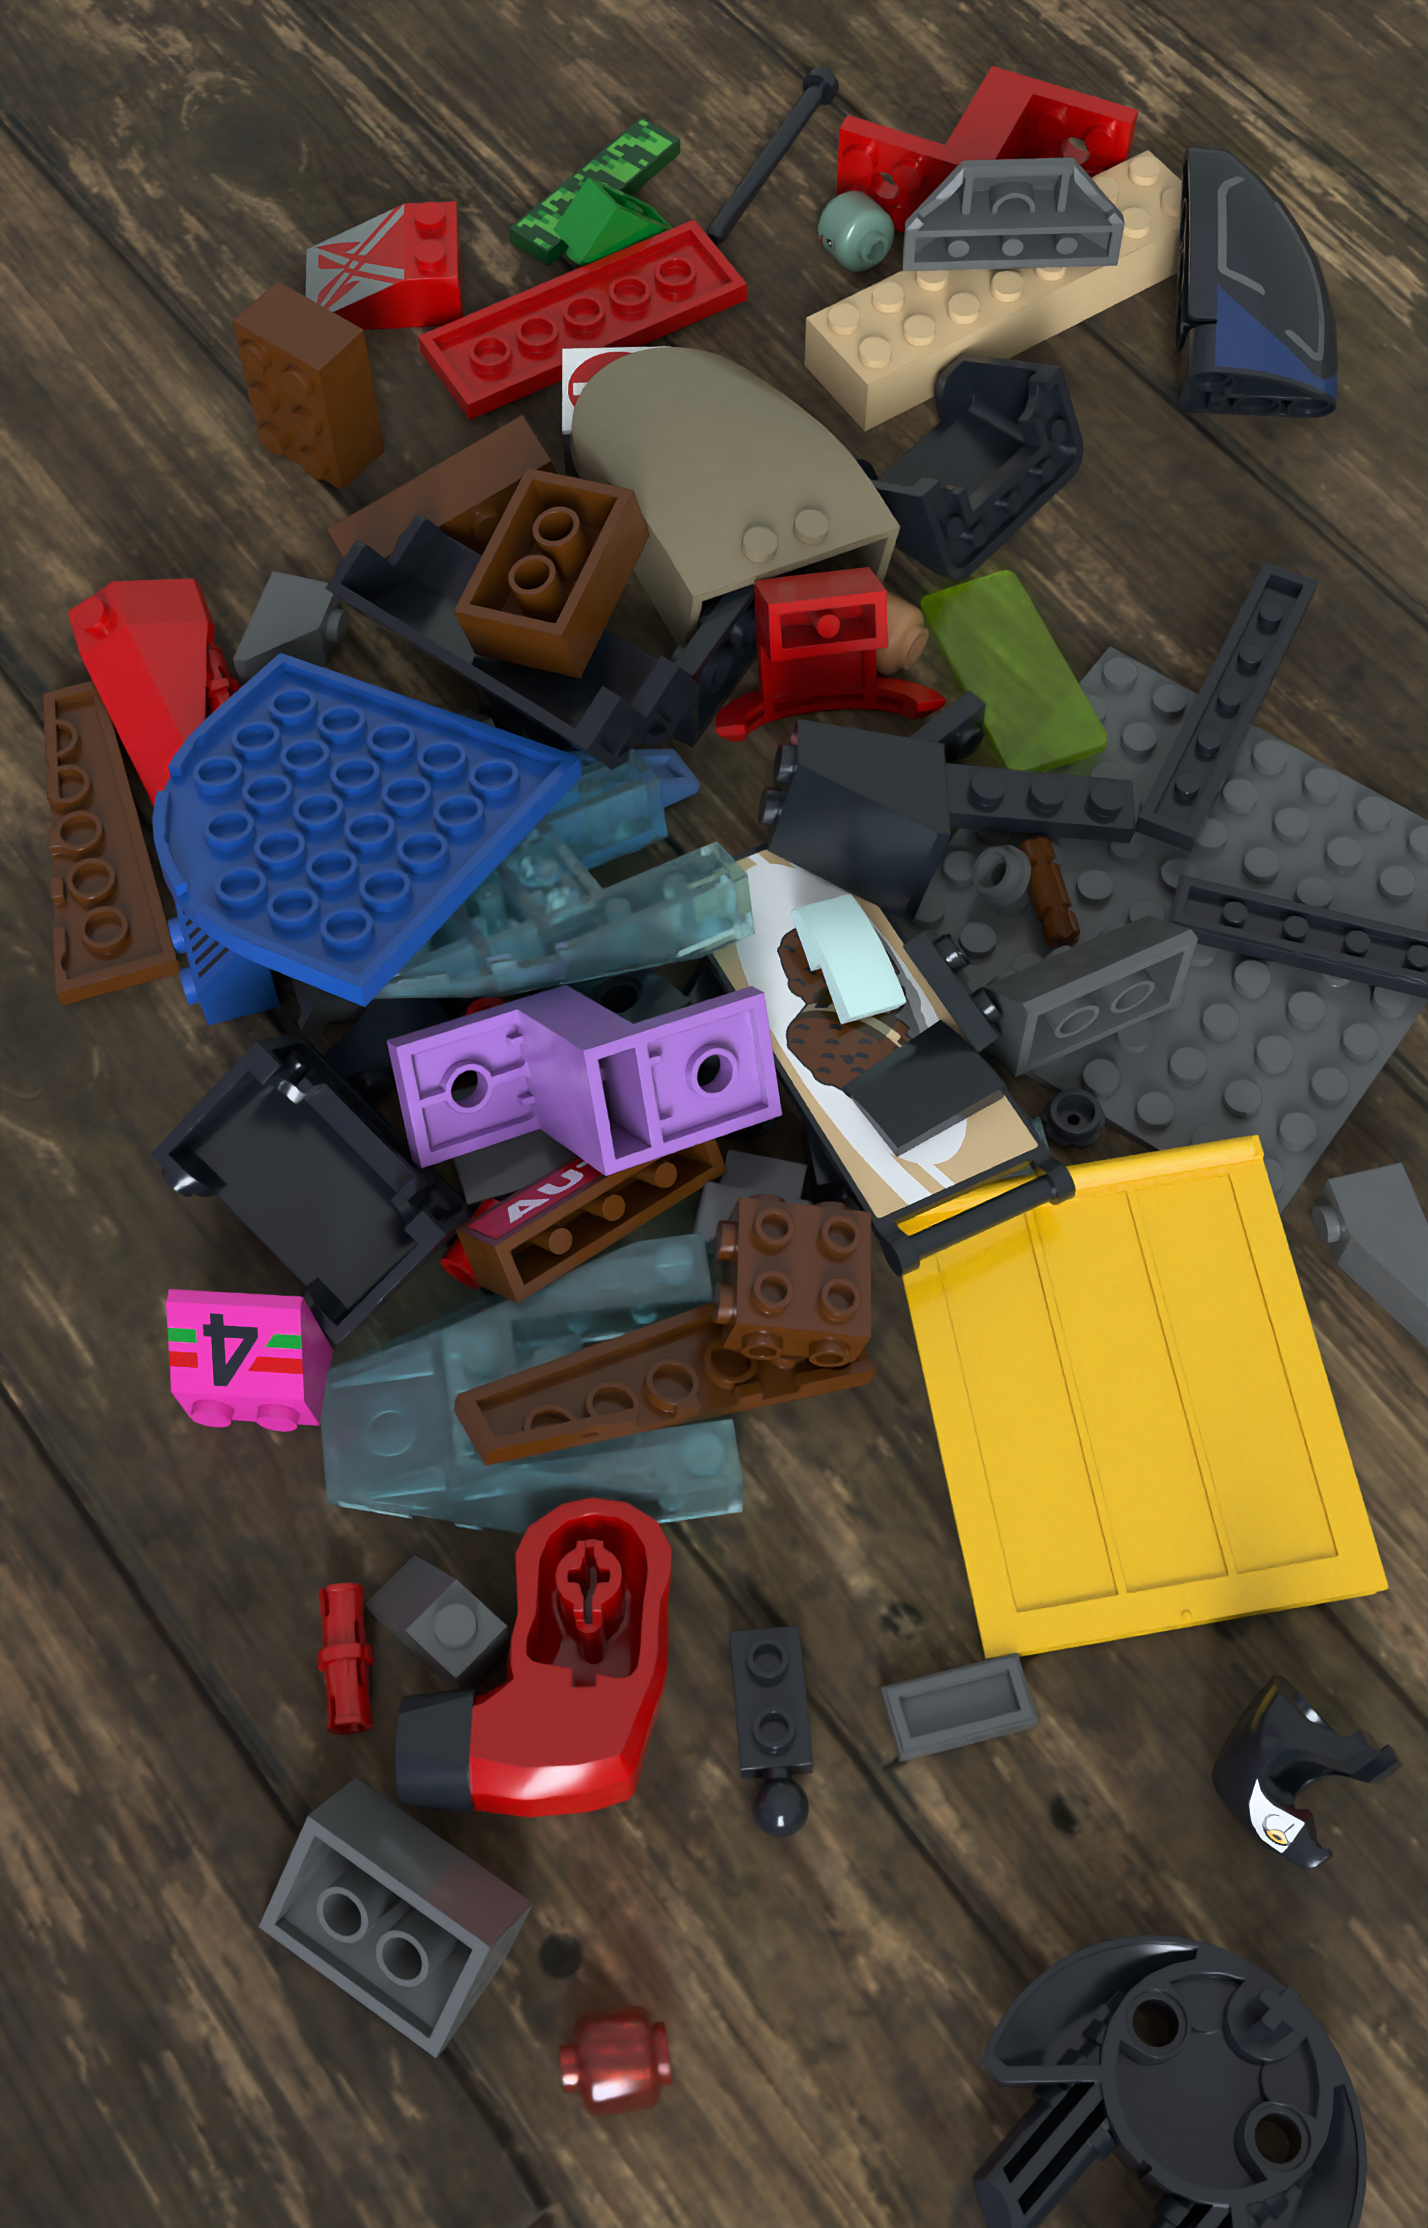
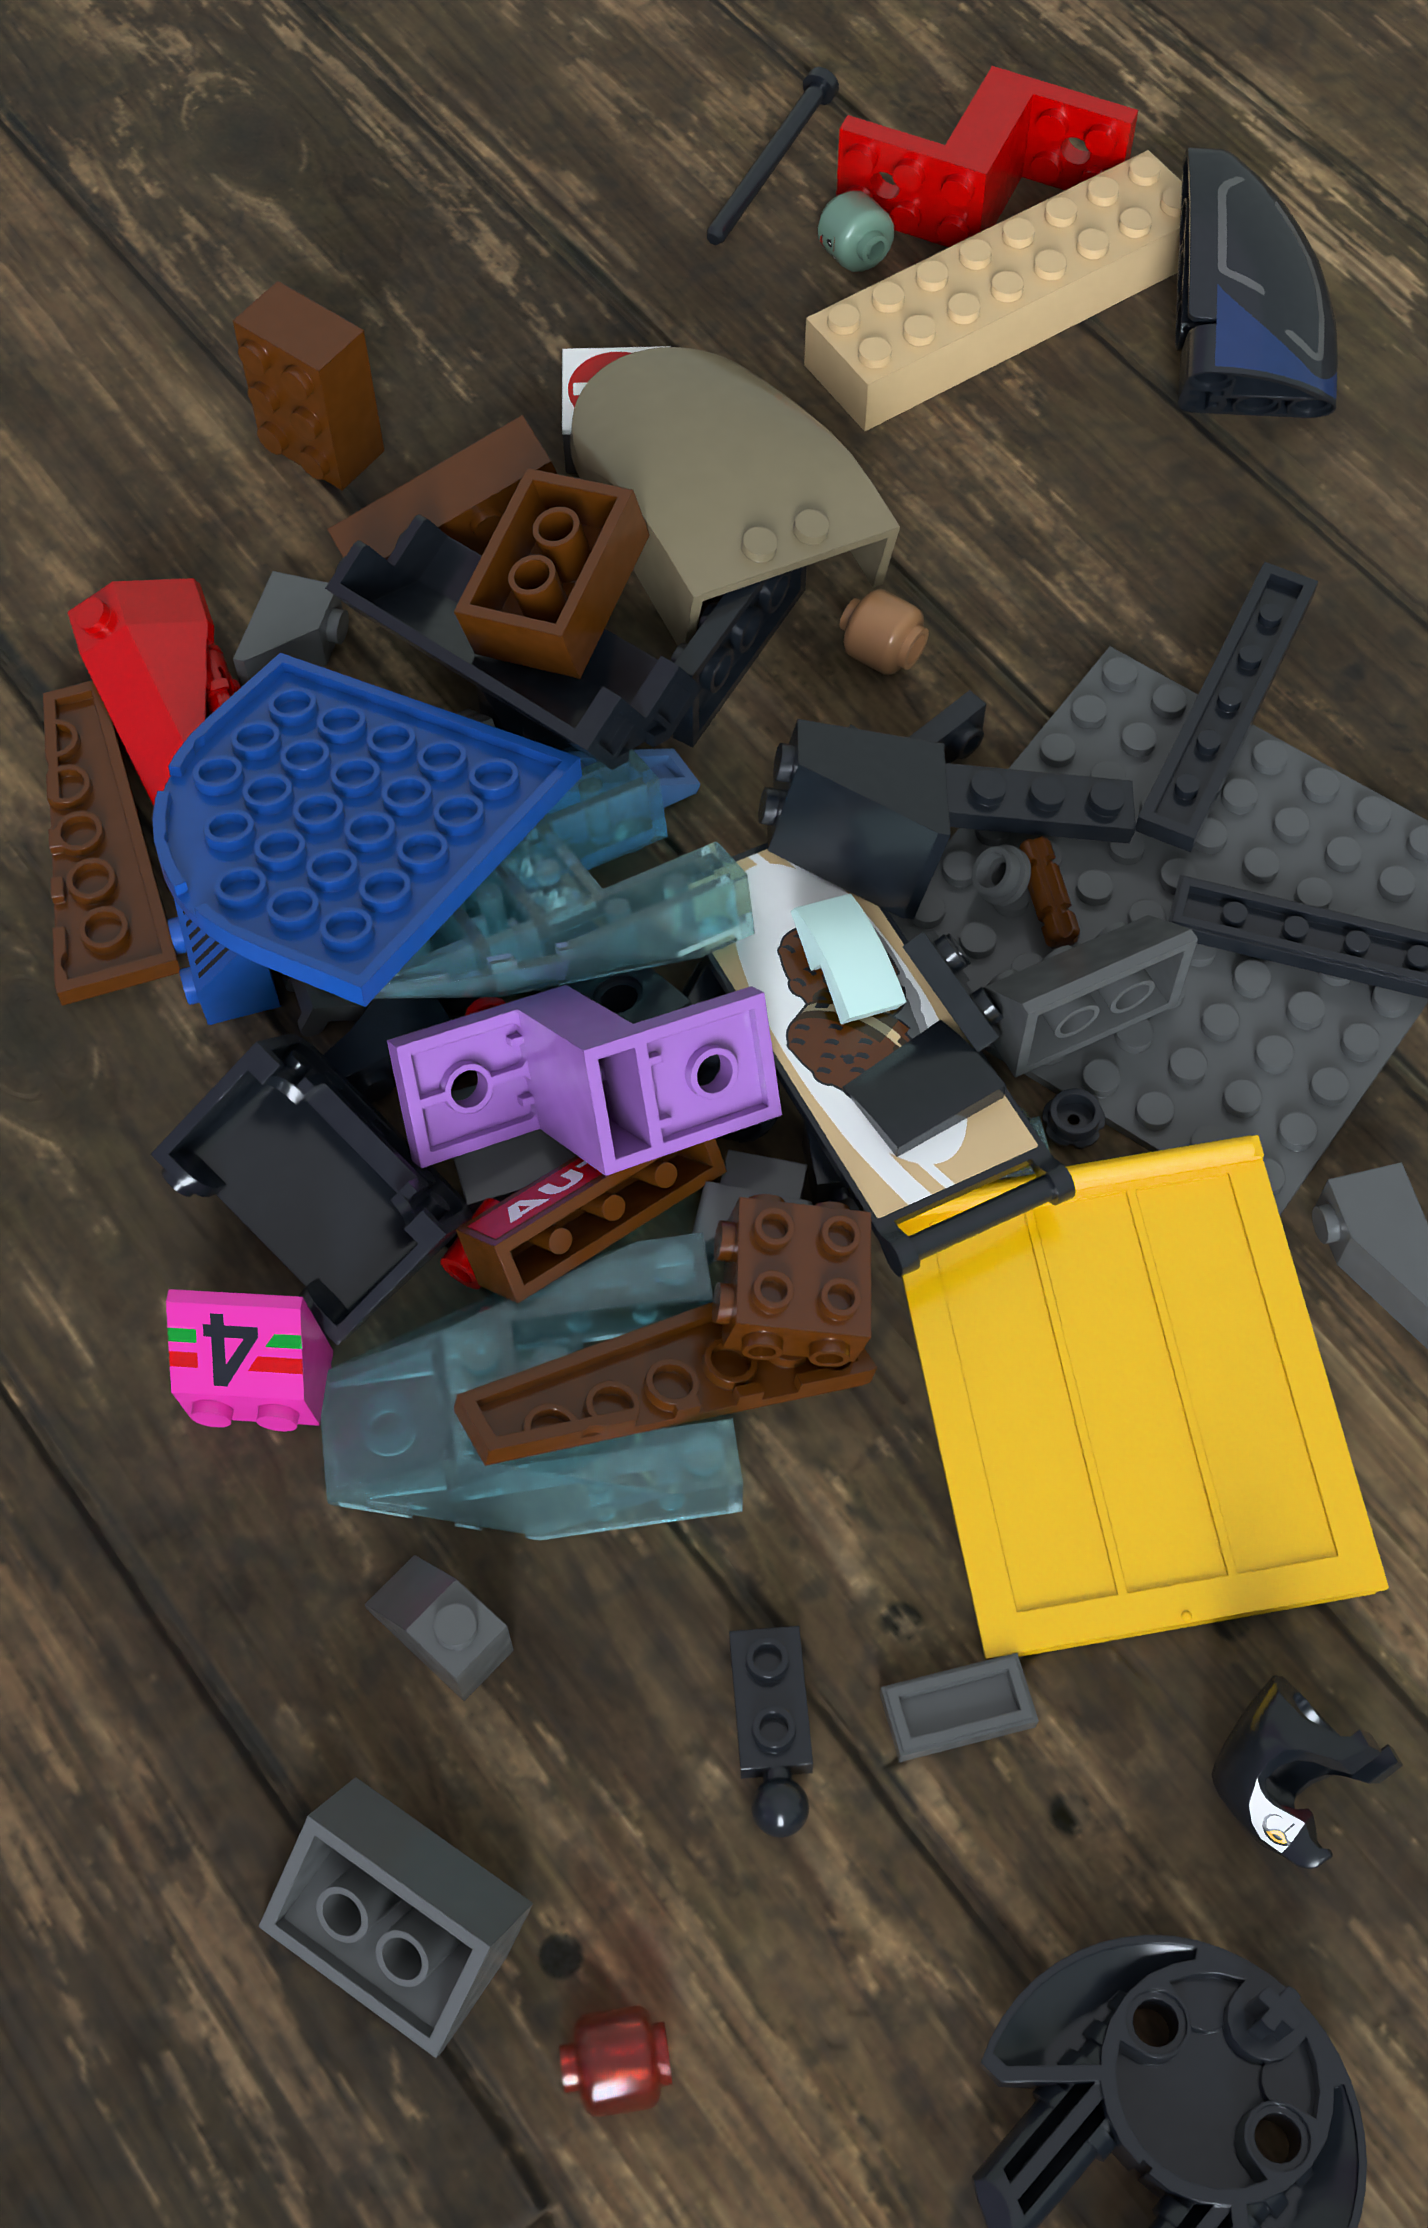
red slope [306,201,463,330] -> none
red pin [317,1583,374,1735] -> none
red piece [395,1497,672,1817] -> none
red plate [418,220,747,420] -> none
tile [509,117,680,266] -> none
green slope [554,177,673,267] -> none
red piece [715,567,945,742] -> none
black windscreen [855,353,1084,580] -> none
dark grey wedge [902,158,1125,271] -> none
clear neon green piece [921,570,1108,772] -> none

